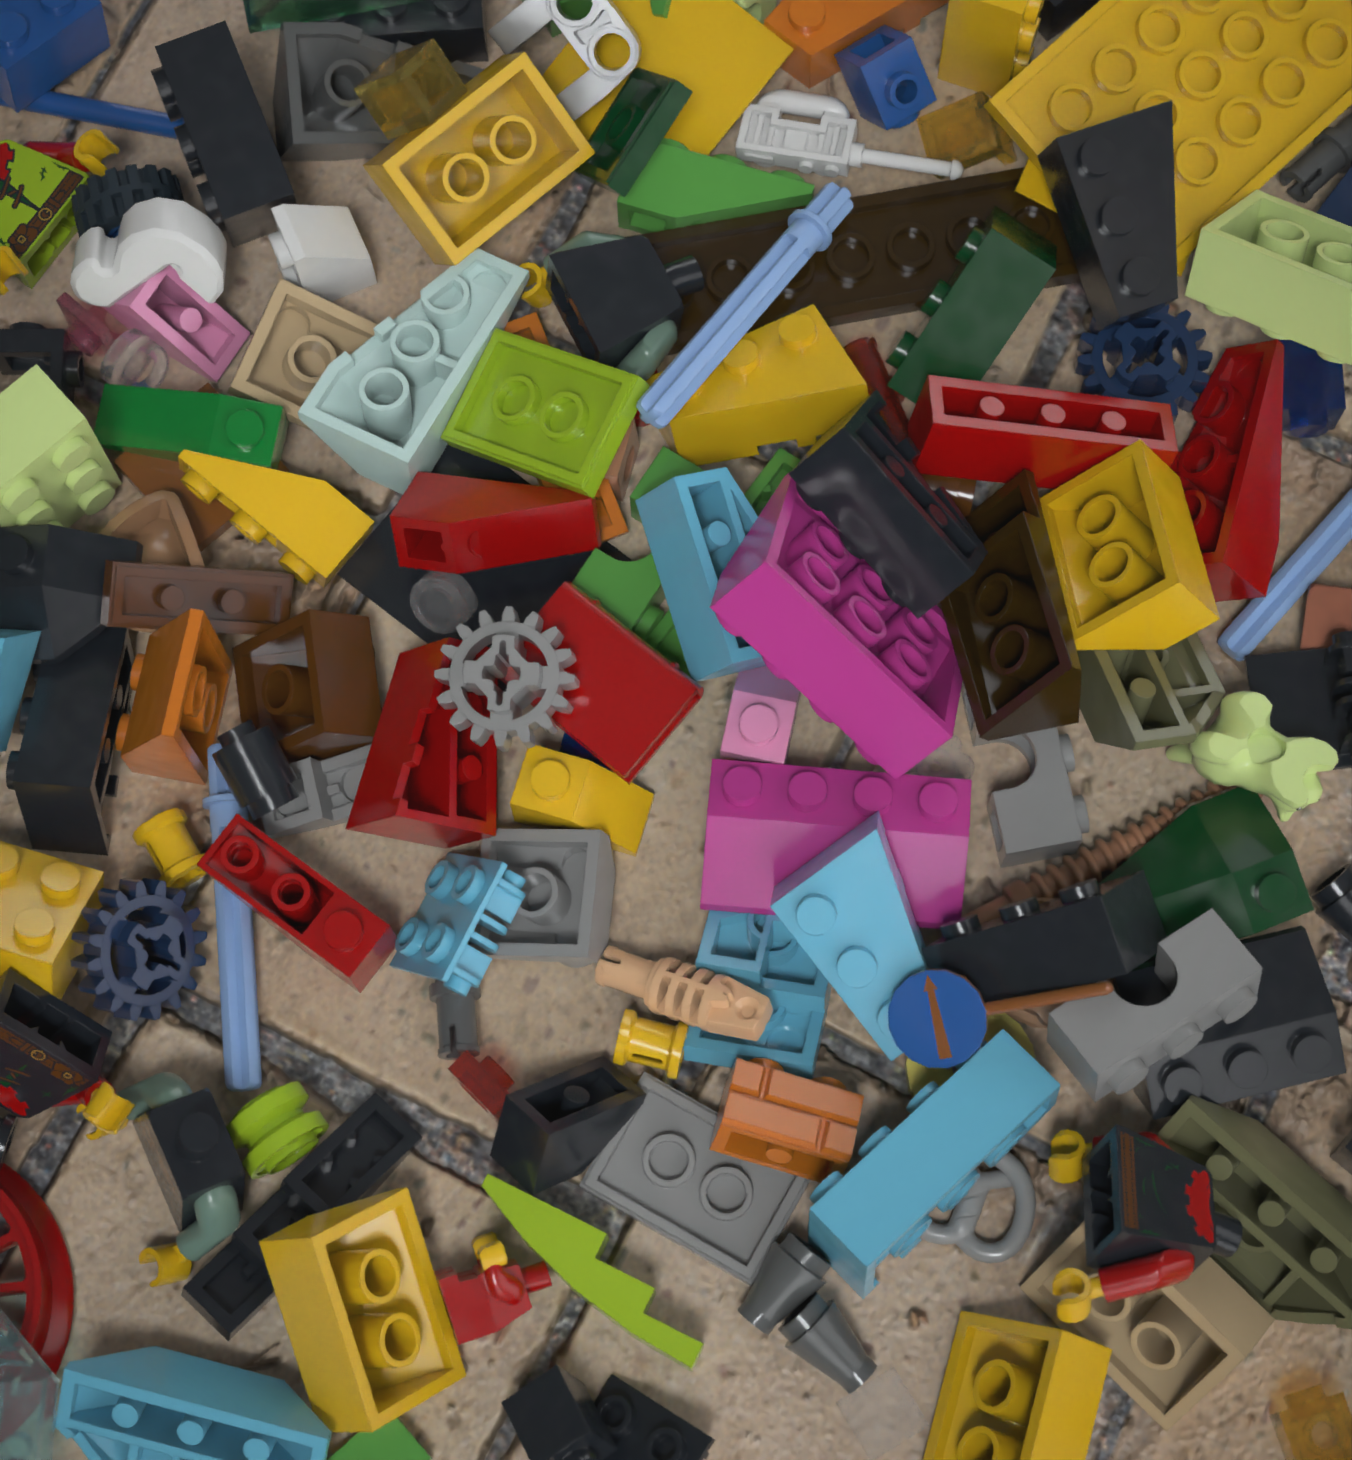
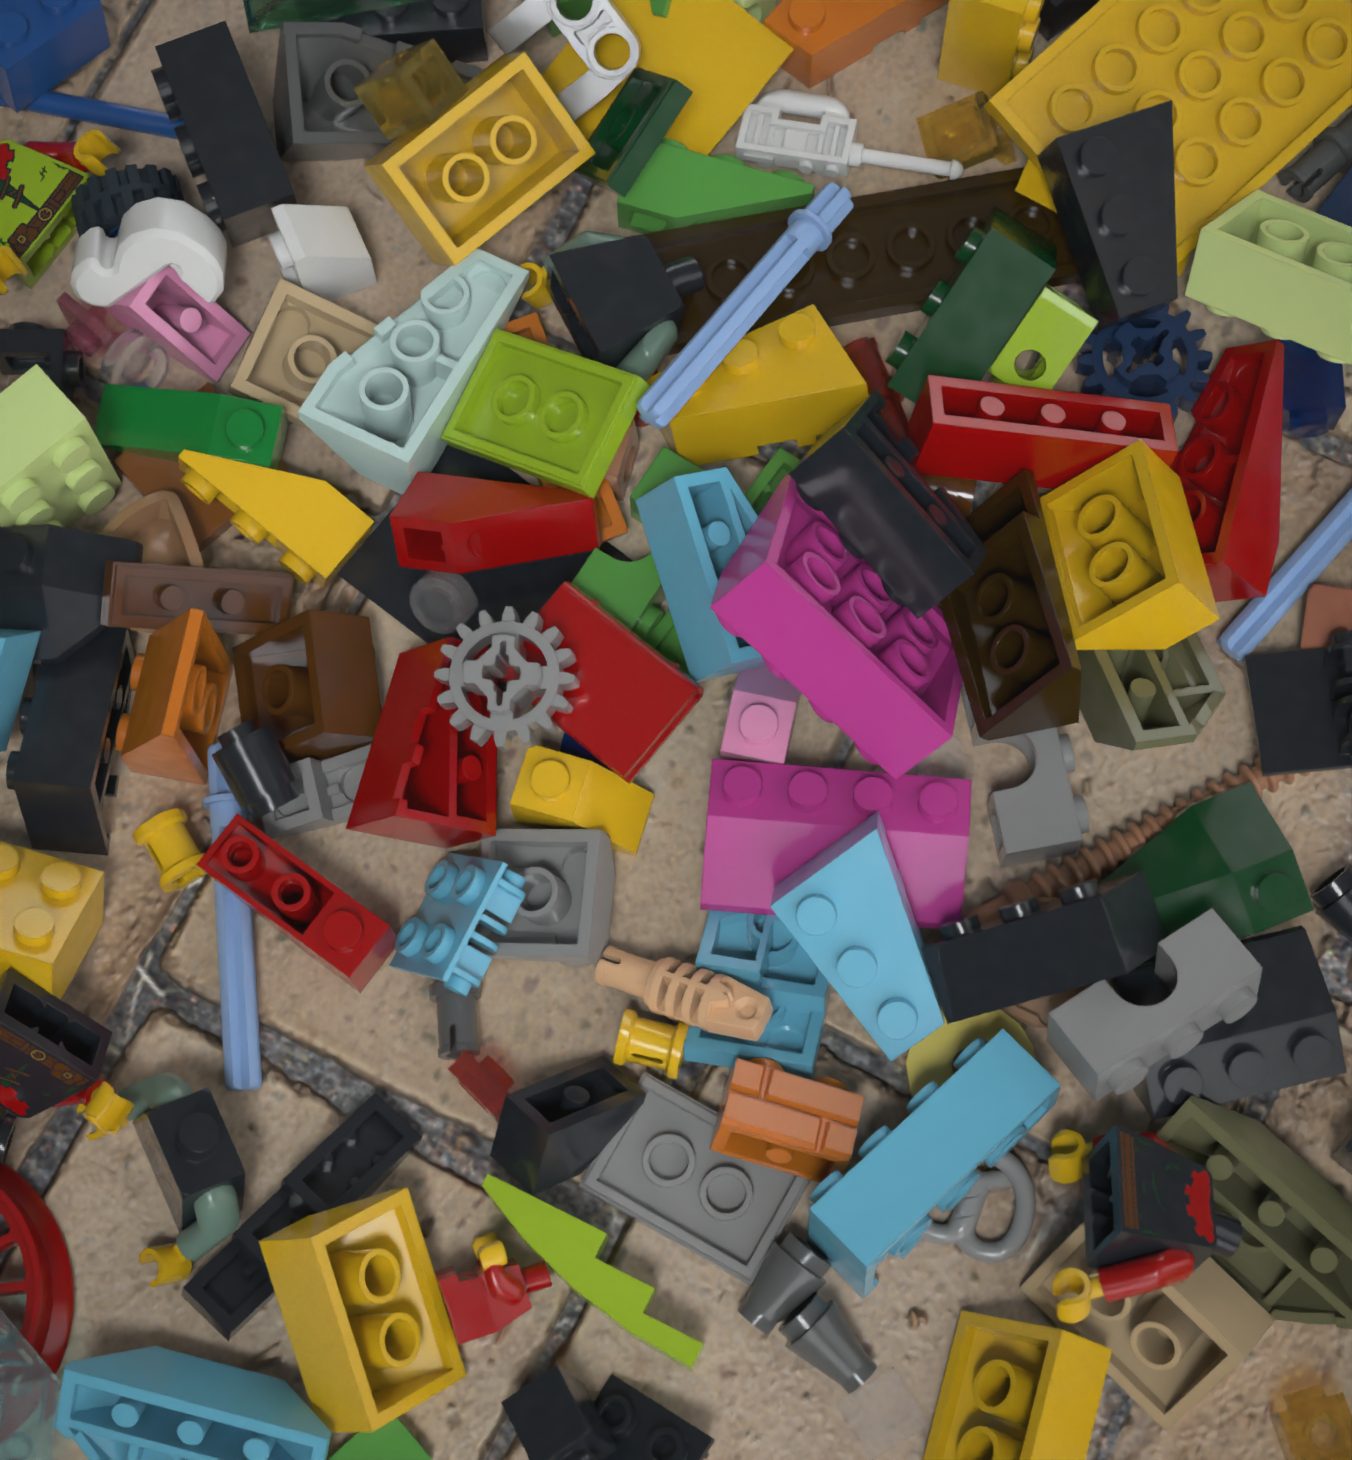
dark blue gear [71,878,207,1021] -> none
lime wheel [226,1081,329,1179] -> none
blue brick [835,24,937,130] -> none
blue piece [888,969,1113,1068] -> none
yellowish green animal [1166,691,1338,822] -> none
none -> lime torso [988,283,1099,390]

